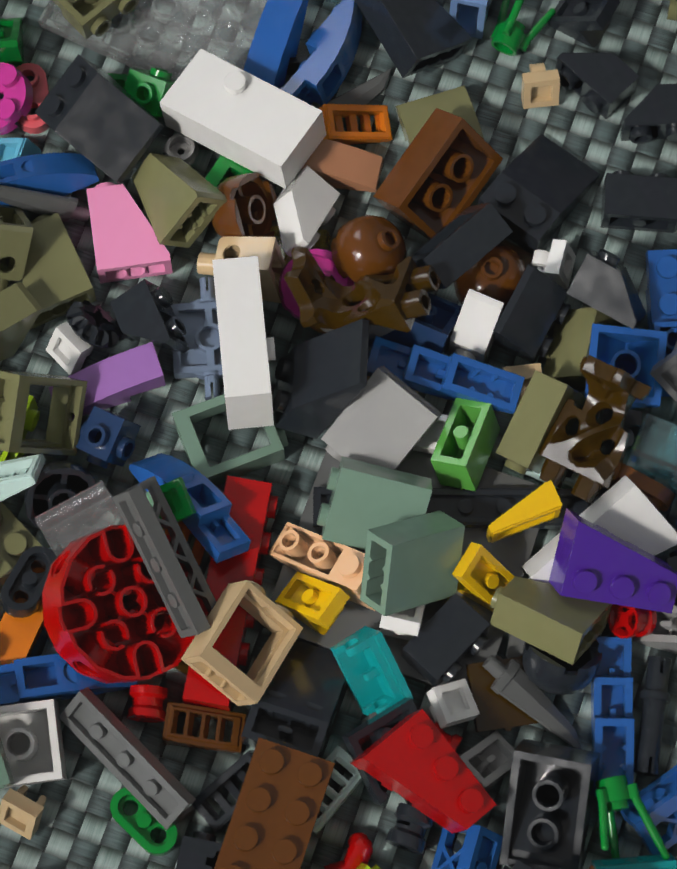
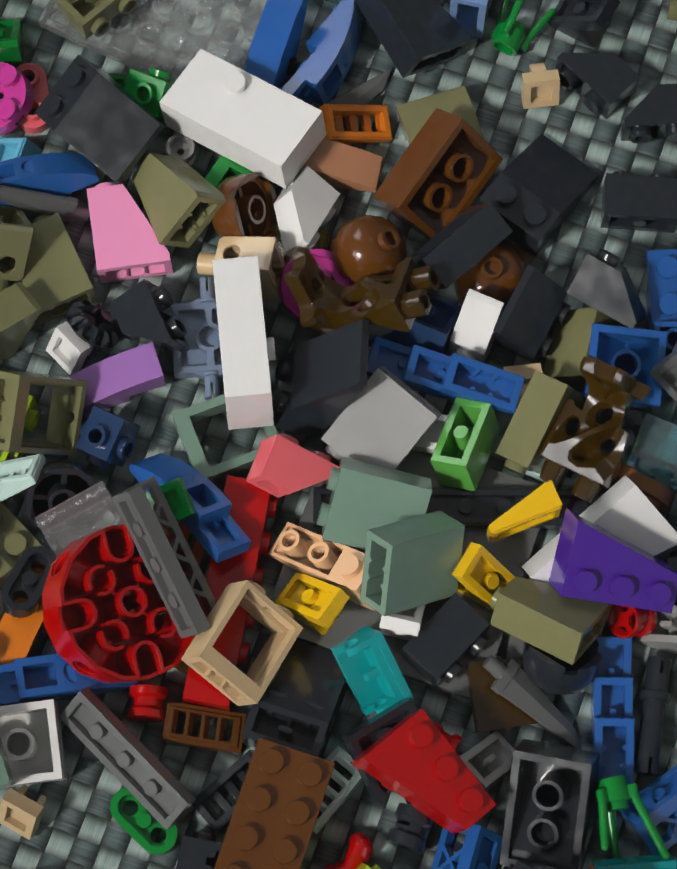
white tile [426,678,480,729] -> none
white tile [531,239,576,289] -> none
none -> coral slope [246,434,339,498]

